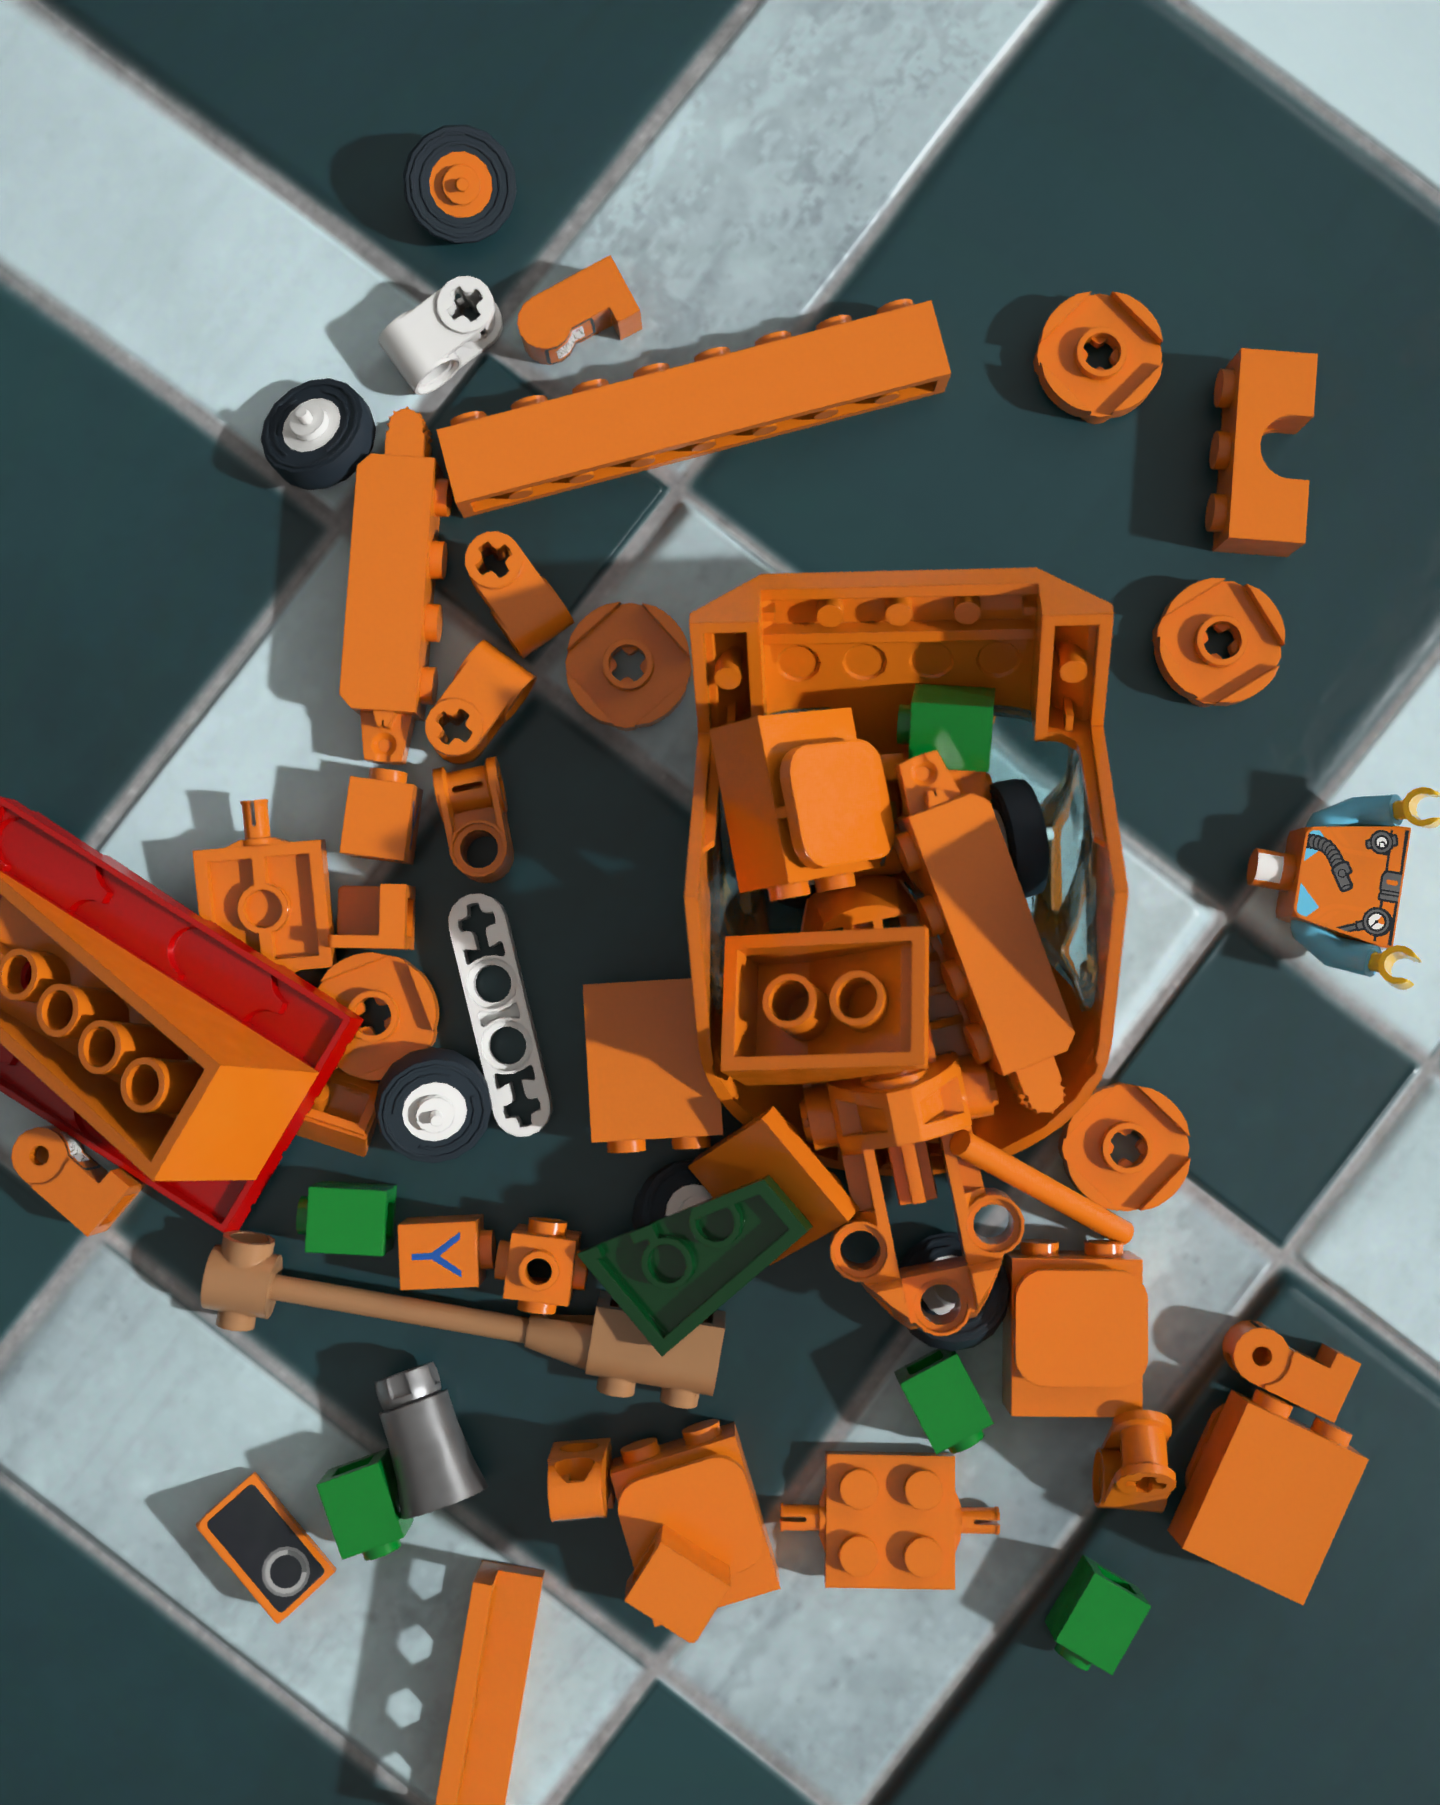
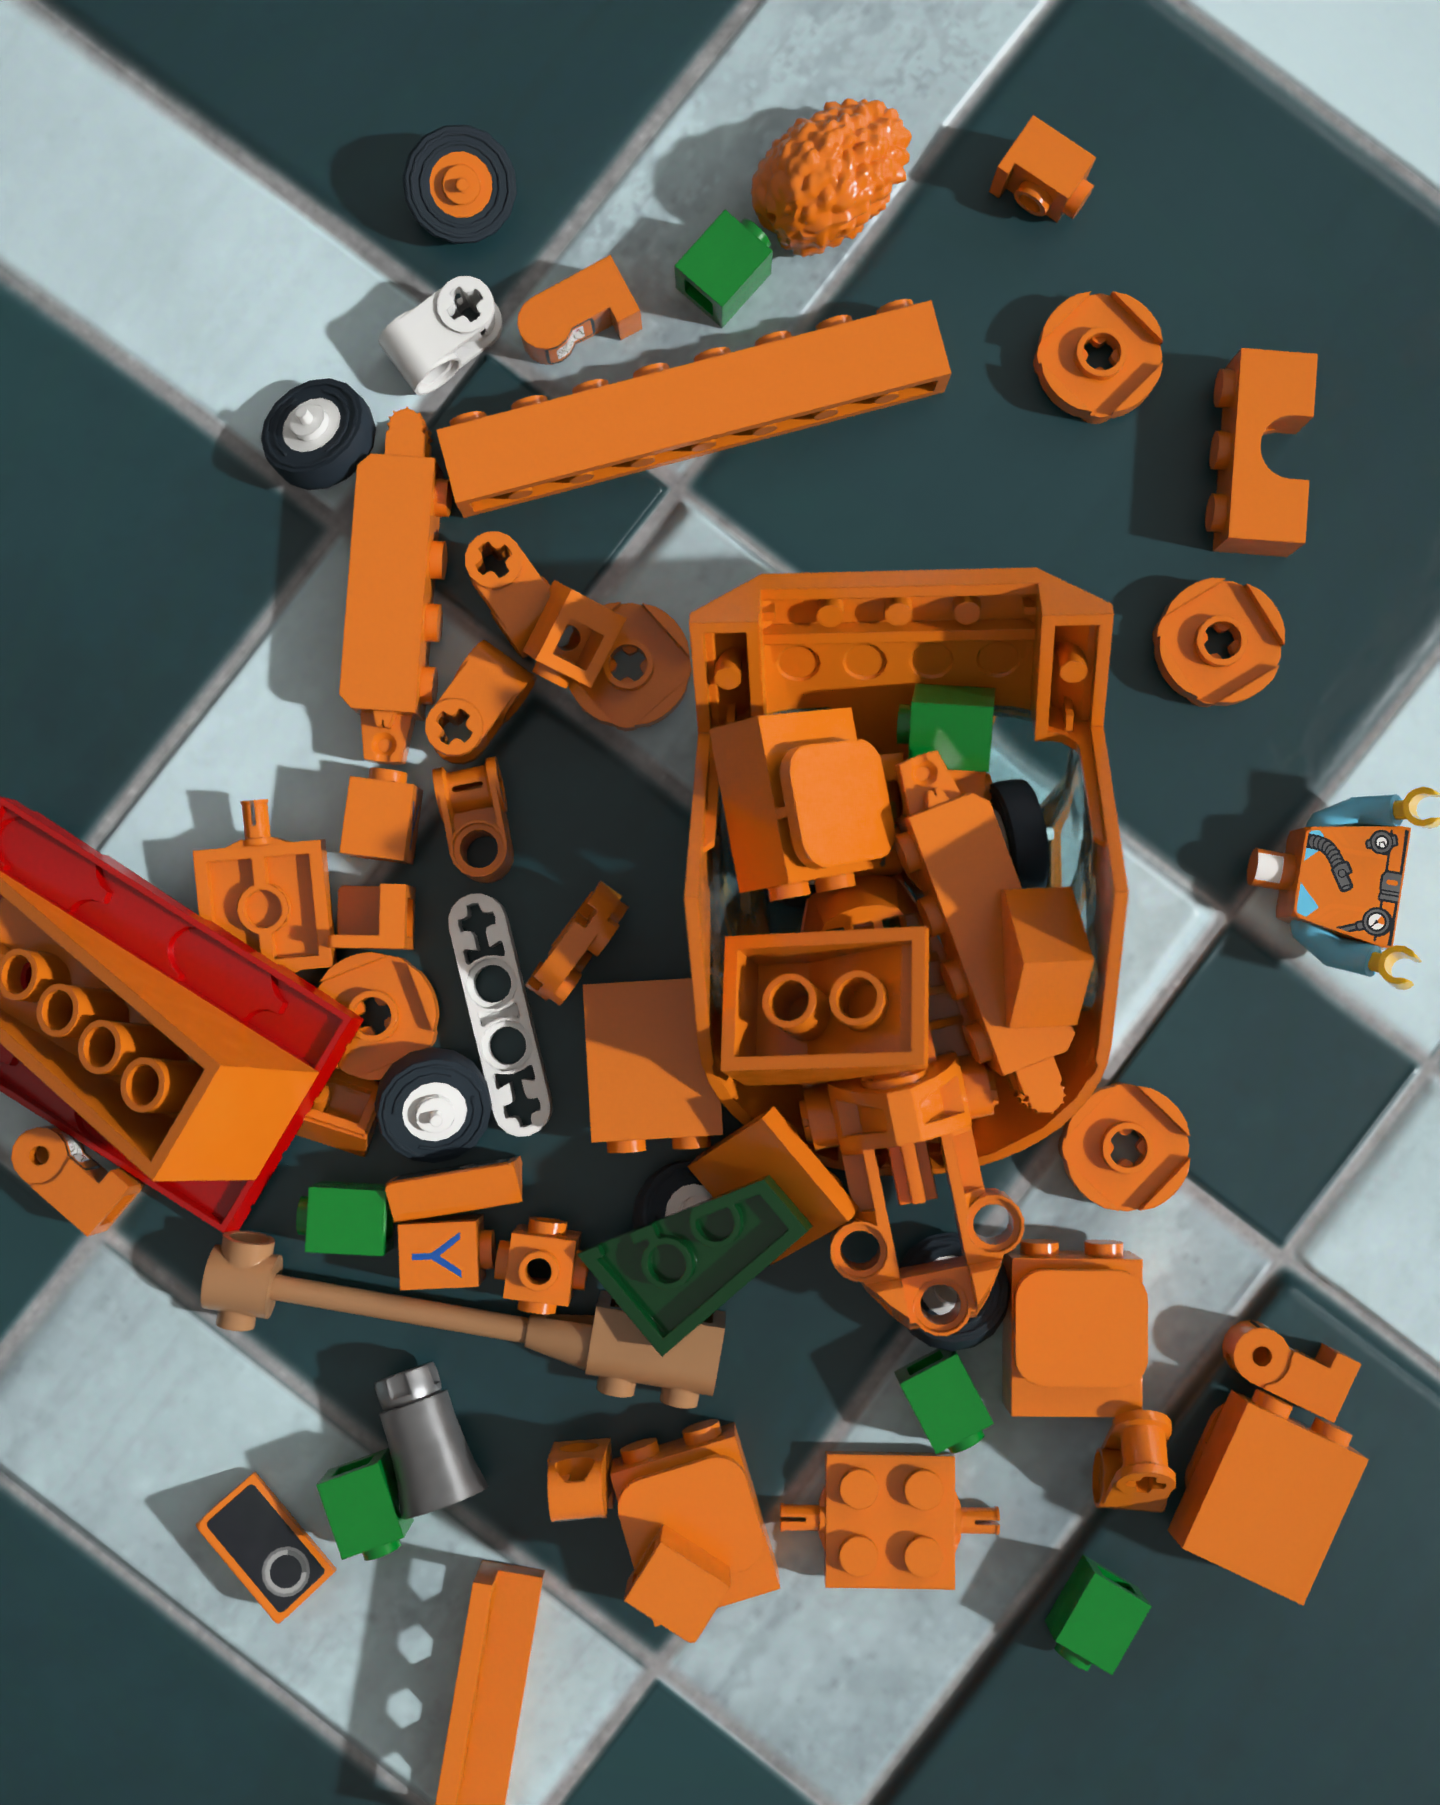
orange bar [950,1129,1134,1245] -> none
none -> orange slope [385,1156,522,1223]
none -> orange brick [523,580,627,689]
none -> orange plate [525,881,629,1006]
none -> green brick [674,209,773,328]
none -> orange piece [751,98,912,257]
none -> orange brick [989,115,1096,223]
none -> orange slope [1001,886,1094,1029]

